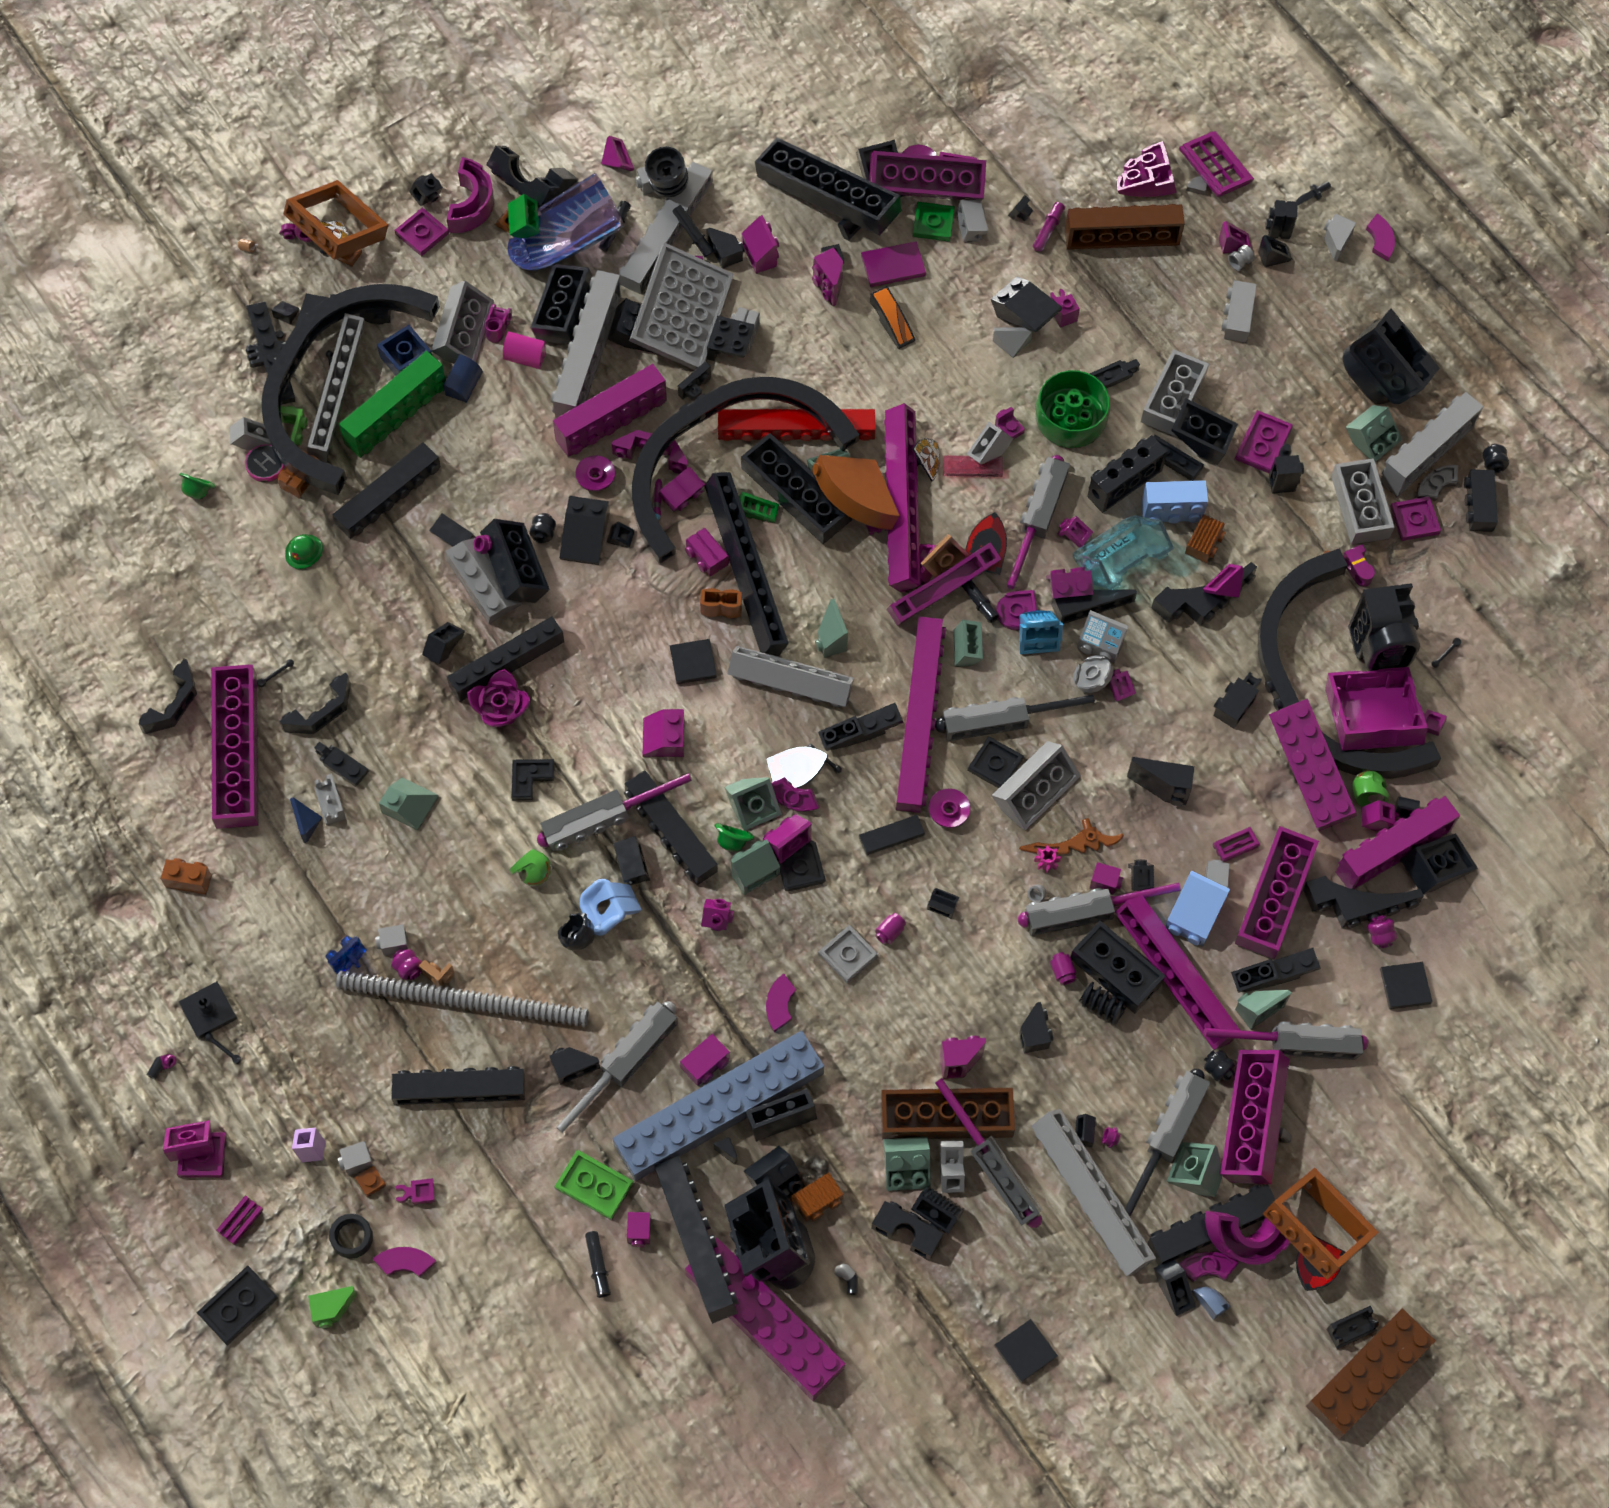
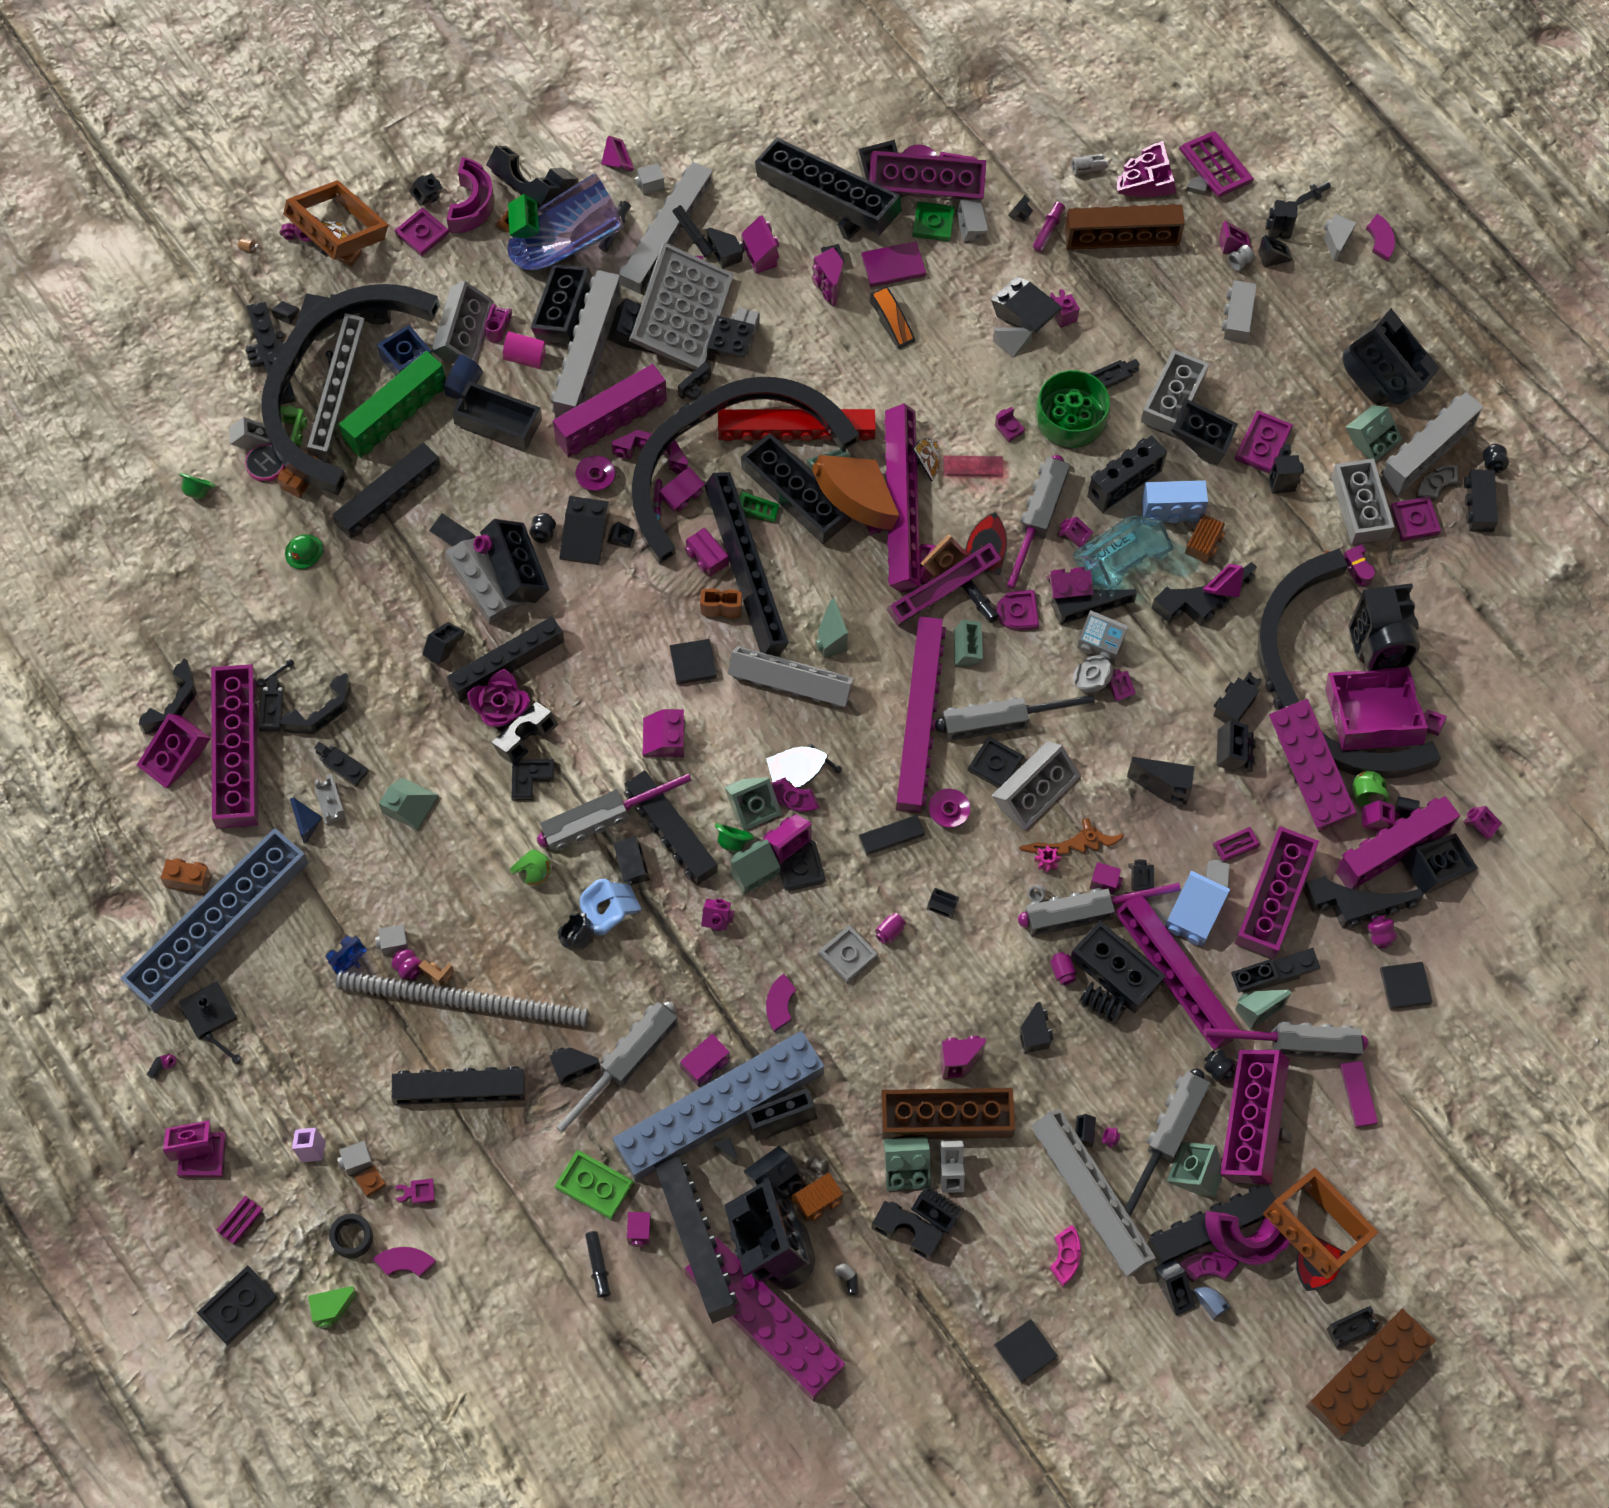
black wheel [645,146,689,198] -> none
black slope [818,703,904,751] -> none
dark grey piece [935,1078,1043,1228] -> none
light grey slope [967,422,1013,464] -> none
dark azure piece [1019,610,1063,654] -> none
black tile [1153,435,1204,481] -> none
black hinge [1431,638,1461,668] -> none
none -> sand blue brick [120,828,308,1013]
none -> magenta slope [137,713,211,789]
none -> black hinge [259,676,283,731]
none -> black piece [452,381,542,451]
none -> black arch [492,702,558,765]
none -> dark pink tile [1049,1224,1081,1287]
none -> light grey hinge [1071,154,1109,175]
none -> black brick [1216,720,1256,772]
none -> magenta tile [1340,1061,1378,1128]
none -> magenta bracket [1463,806,1502,839]

